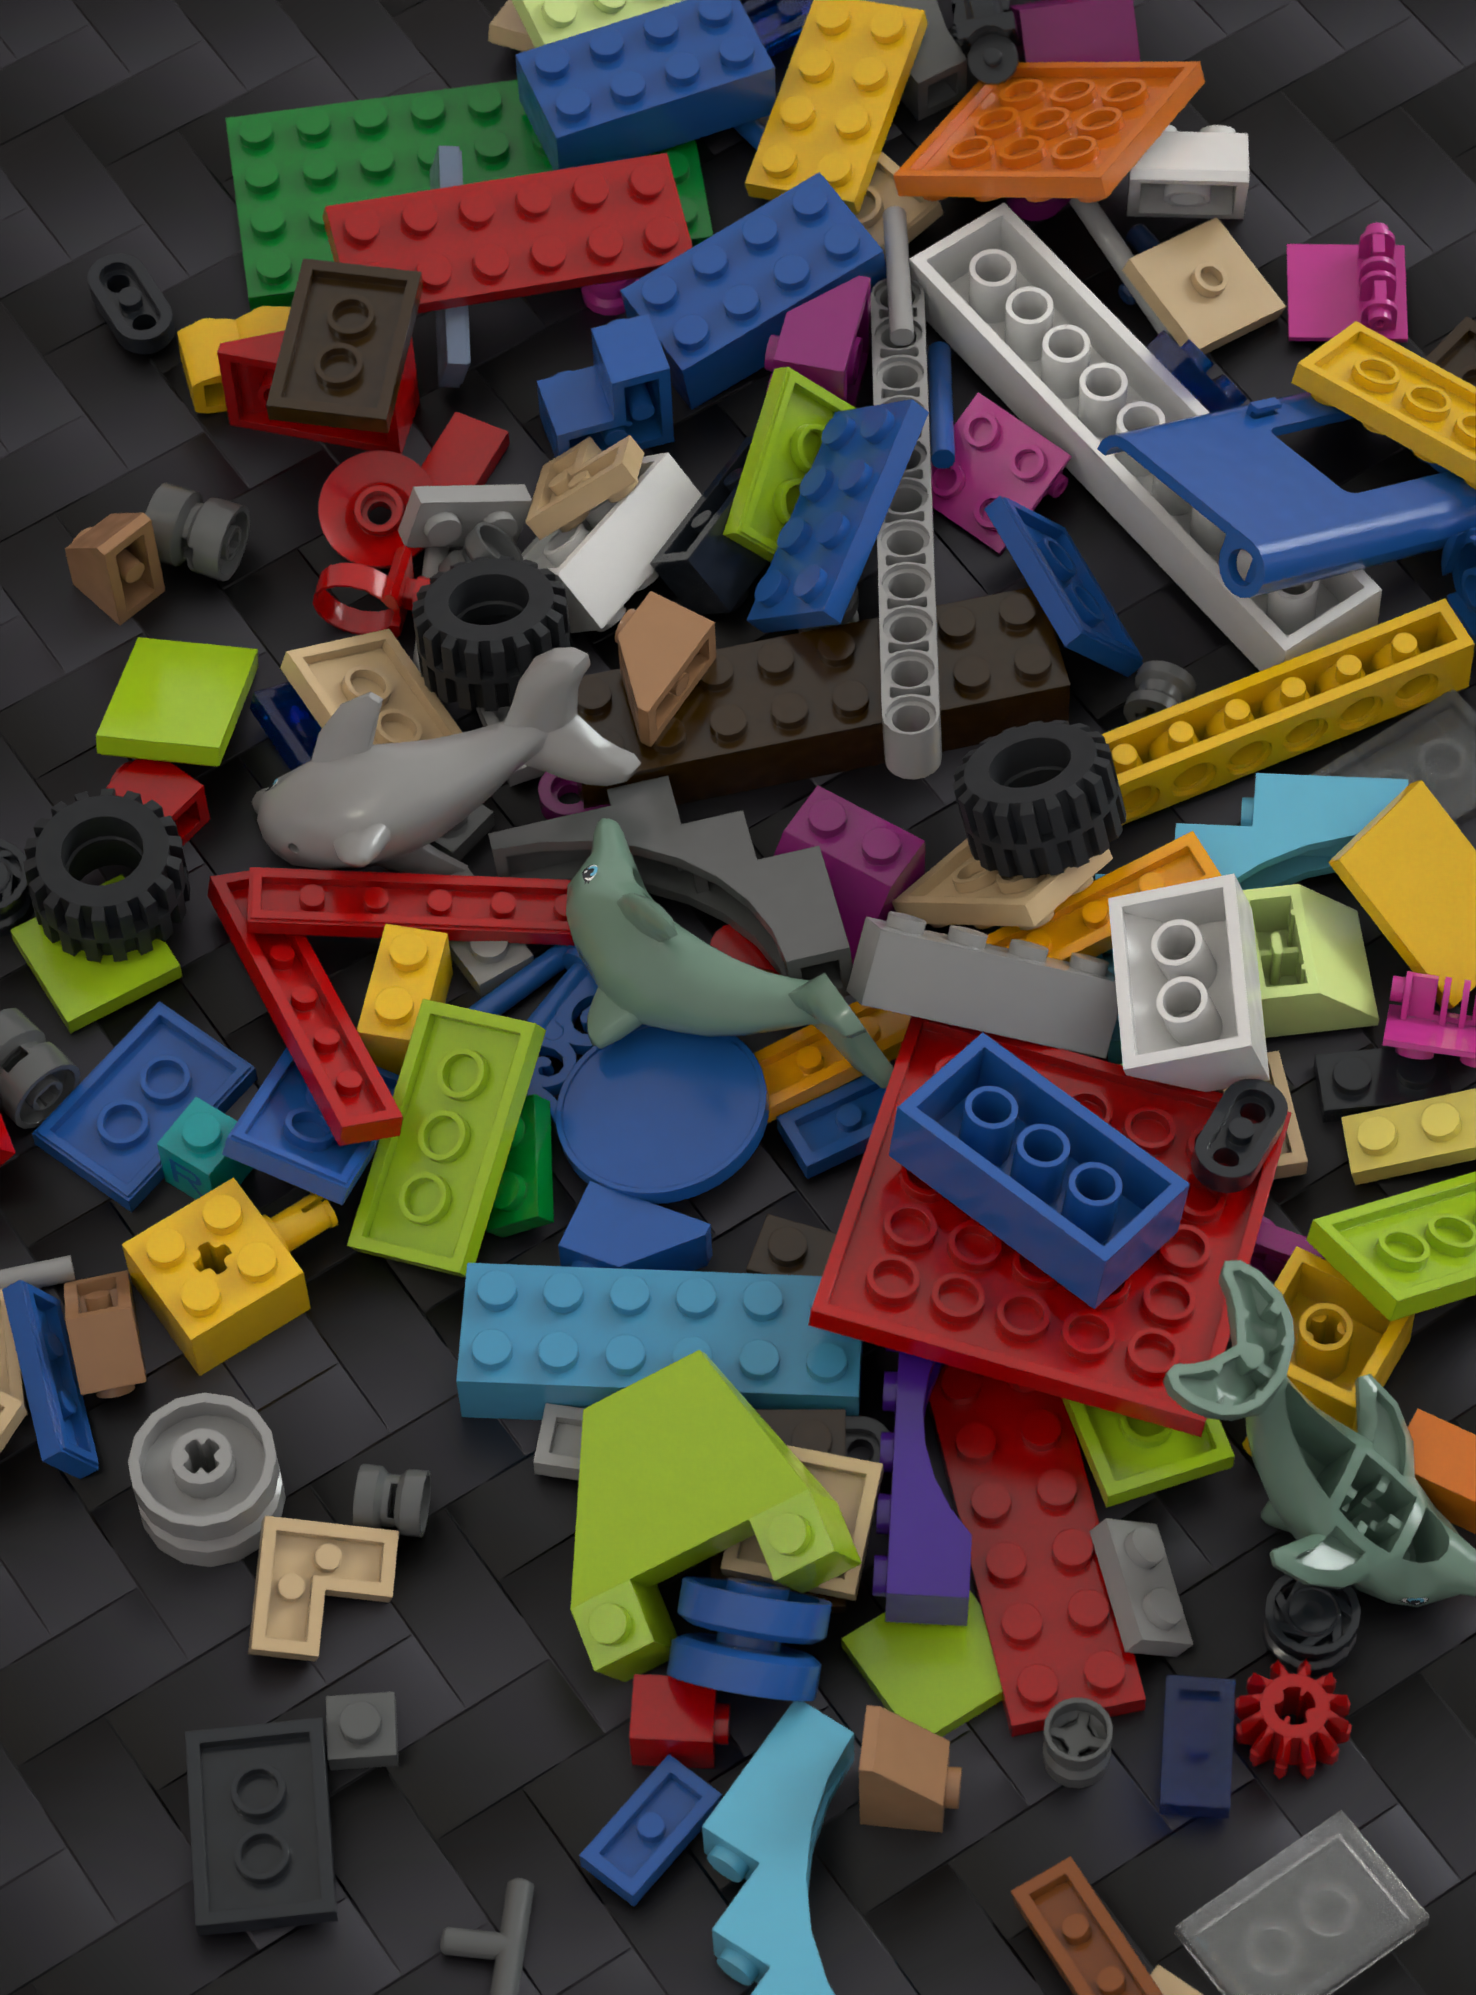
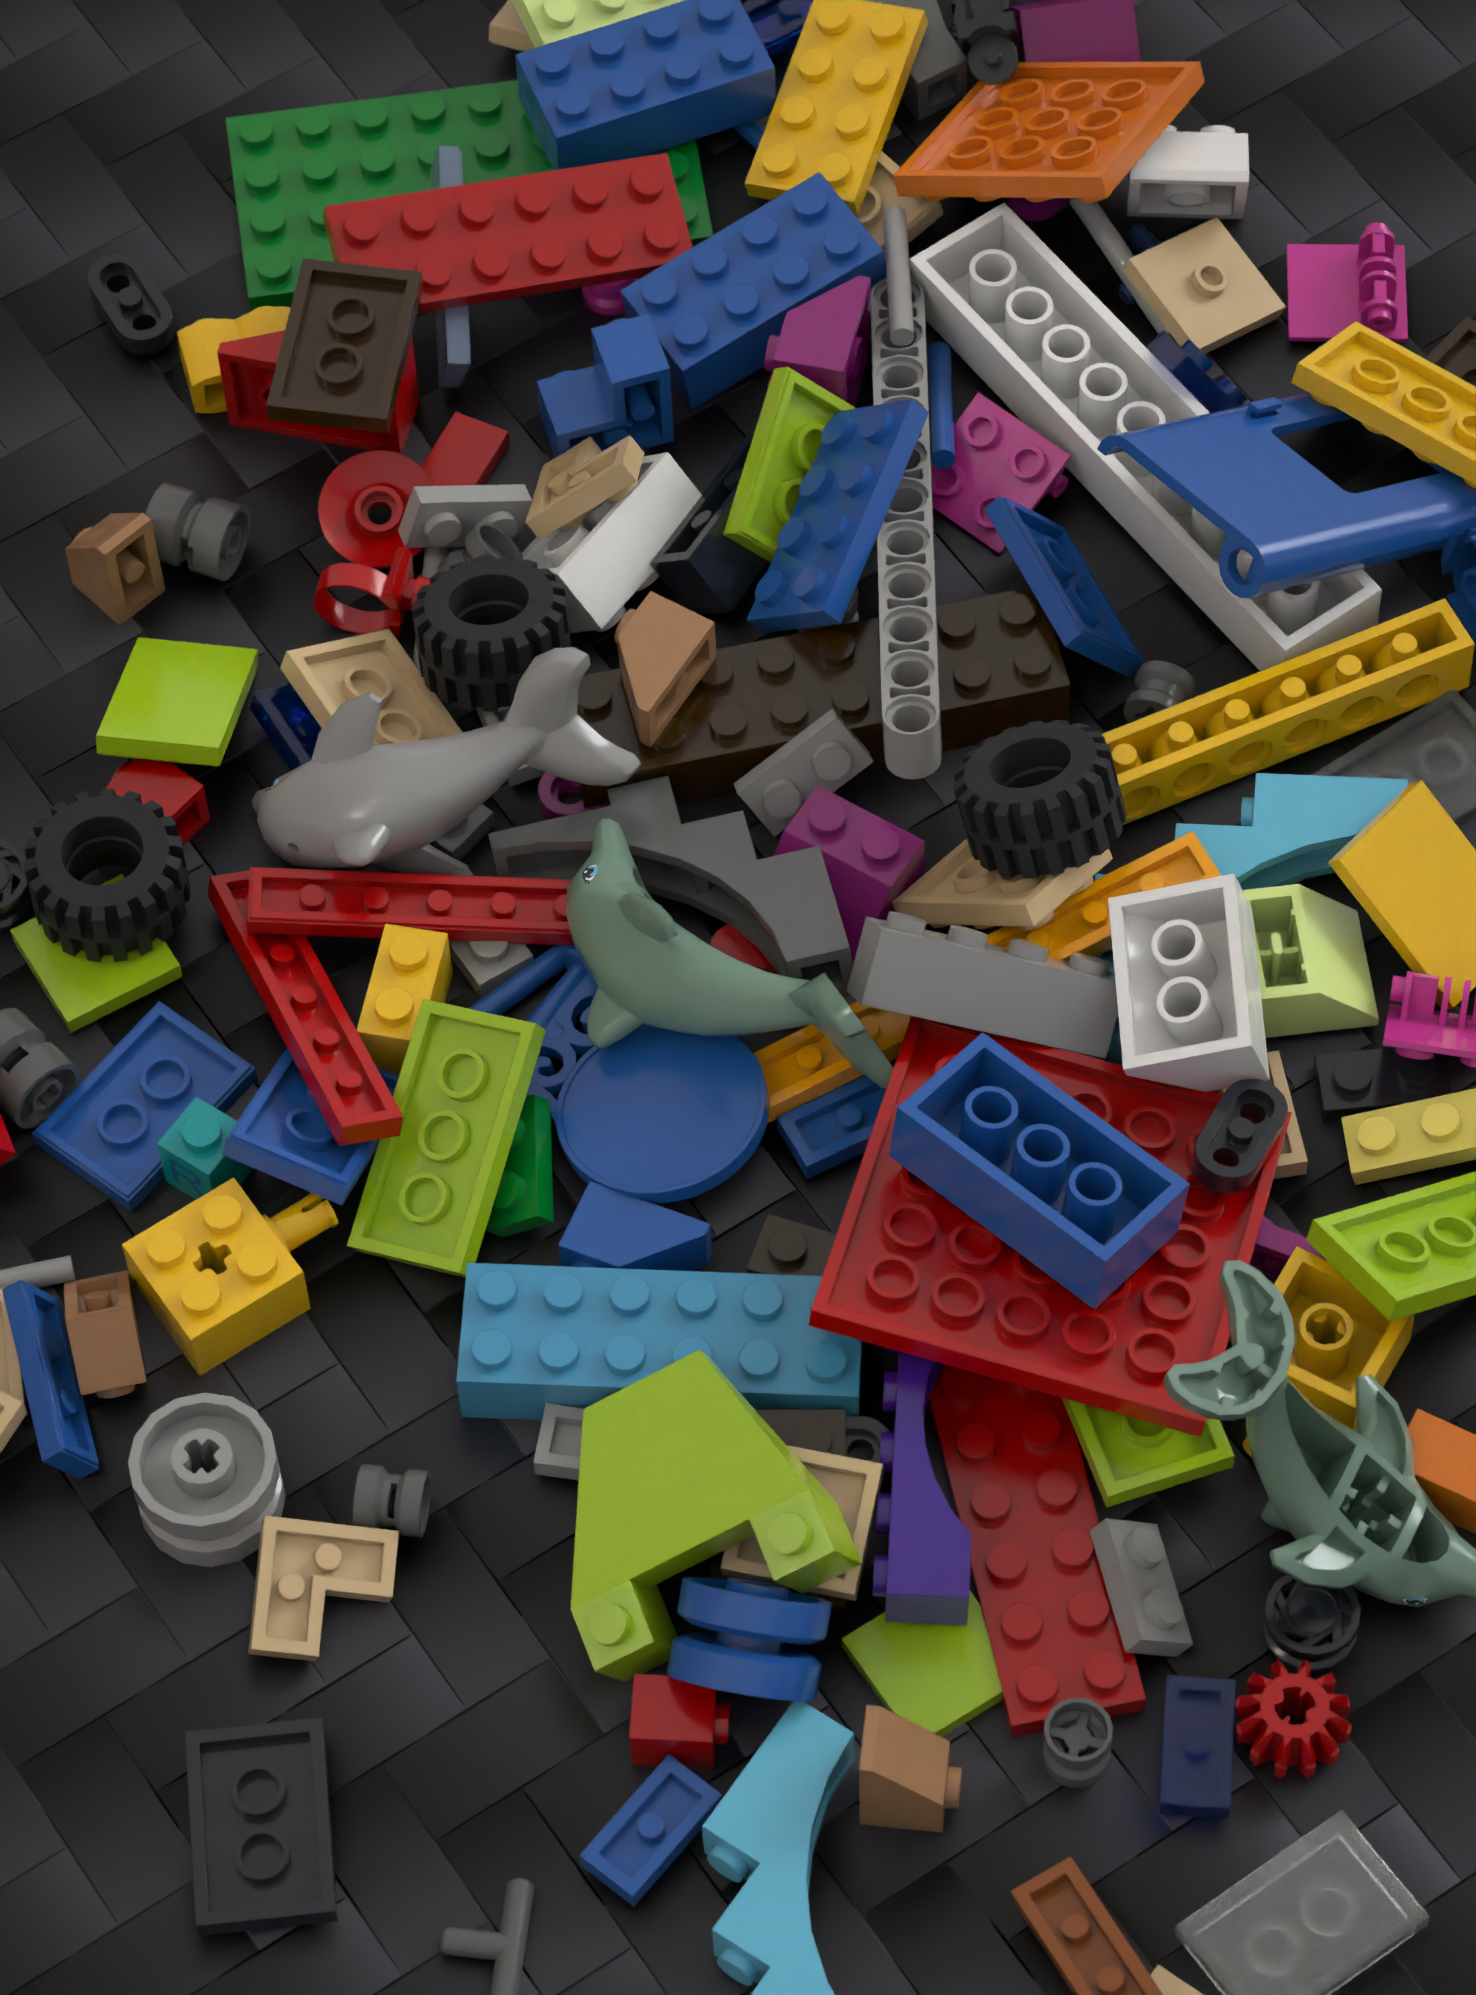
dark grey plate [326,1691,399,1771] -> none
none -> light grey plate [733,708,874,837]

